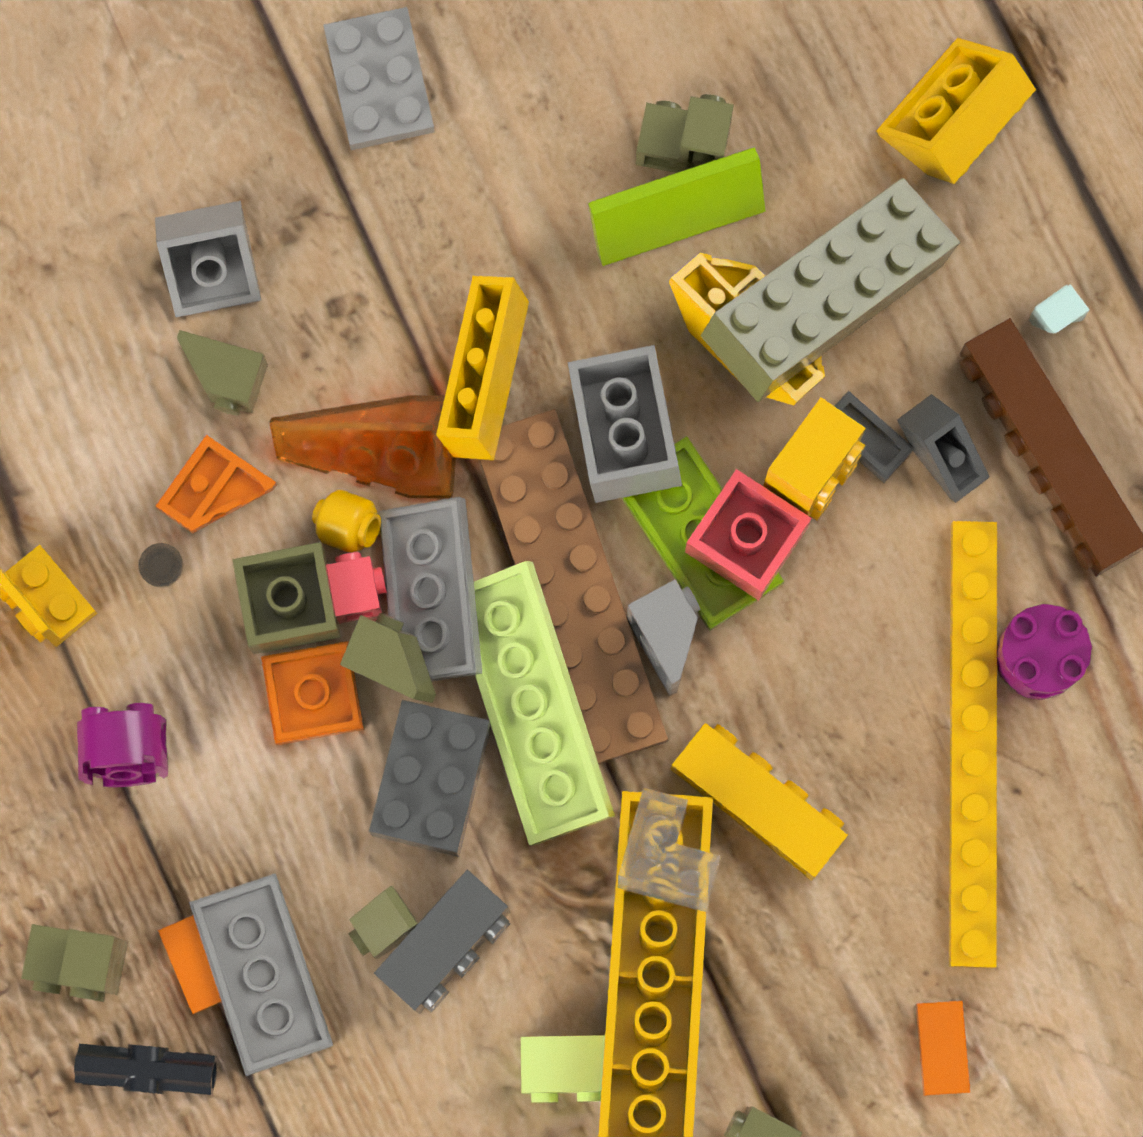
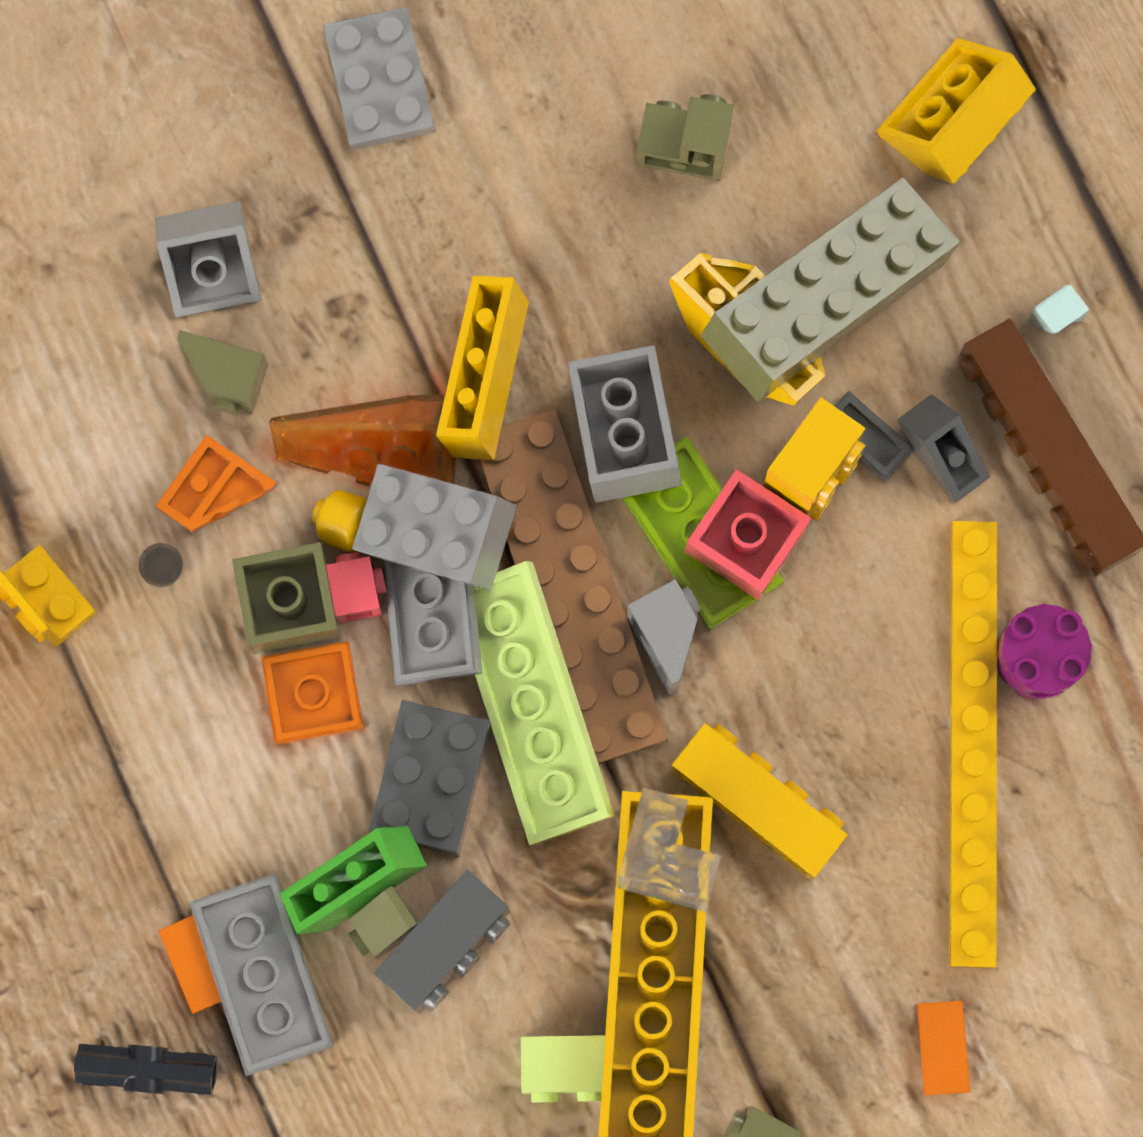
olive brick [21,924,128,1002] -> none
magenta brick [77,703,168,787] -> none
olive slope [340,613,436,703] -> none
lime tile [588,147,766,266] -> none
none -> bright green brick [279,826,427,934]
none -> light grey brick [352,464,517,591]

